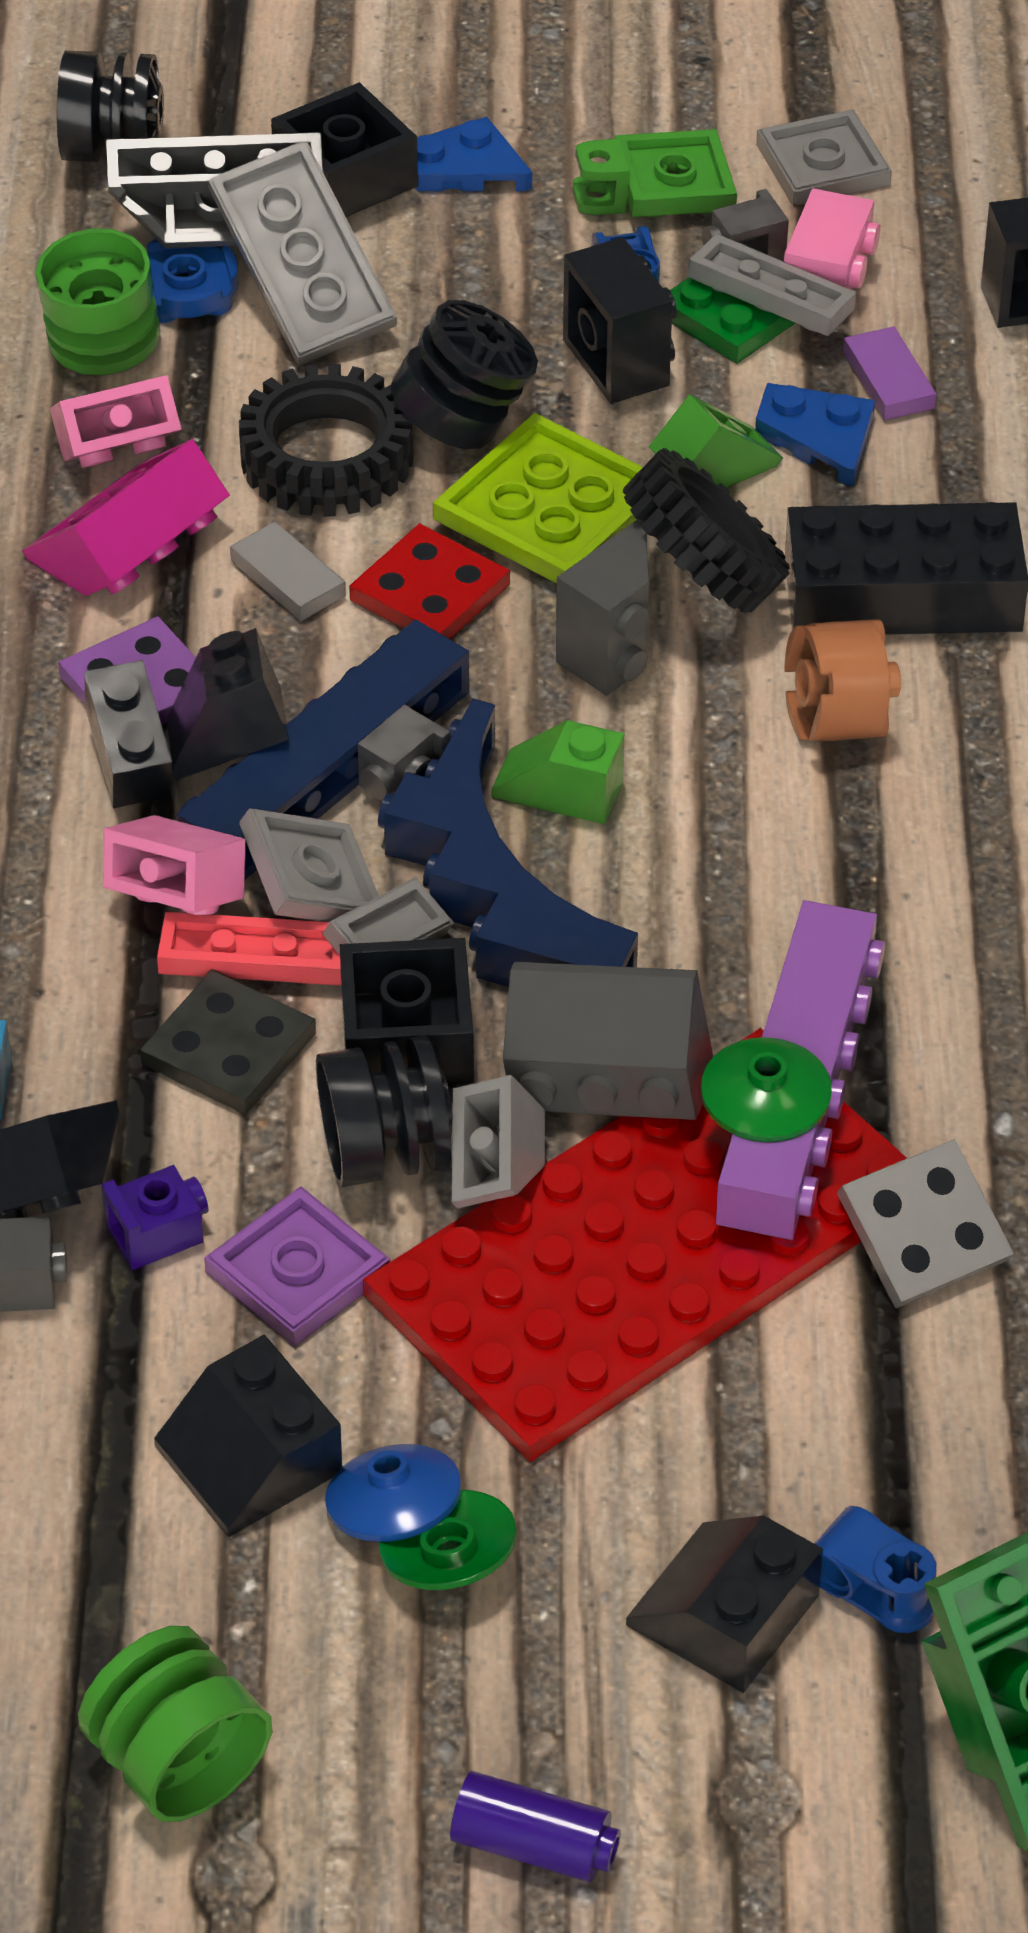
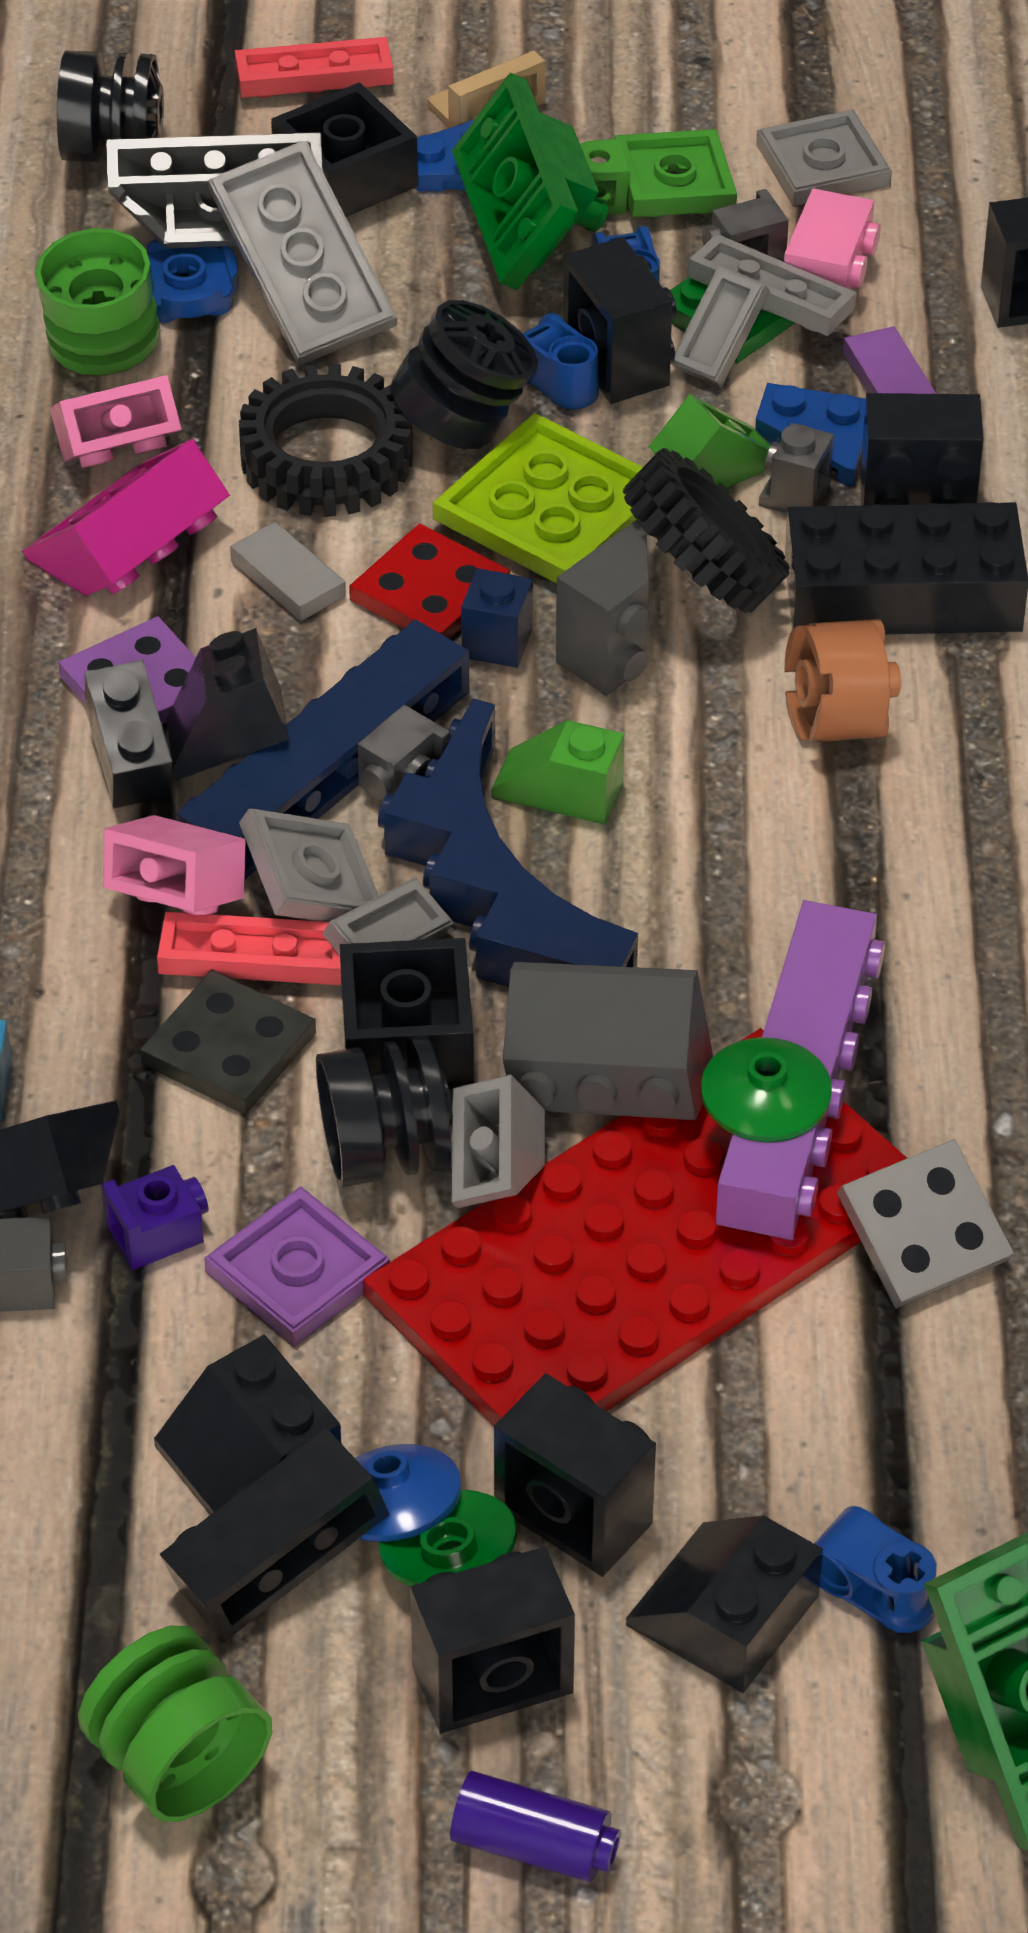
none -> black brick [160,1428,390,1642]
none -> coral plate [235,37,394,98]
none -> black brick [410,1546,575,1734]
none -> tan panel [428,50,546,128]
none -> green brick [451,73,608,290]
none -> dark blue brick [461,568,533,668]
none -> black brick [494,1373,656,1577]
none -> blue piece [522,313,599,409]
none -> light grey tile [670,265,770,388]
none -> flat silver brick [759,423,834,513]
none -> black brick [860,393,984,505]

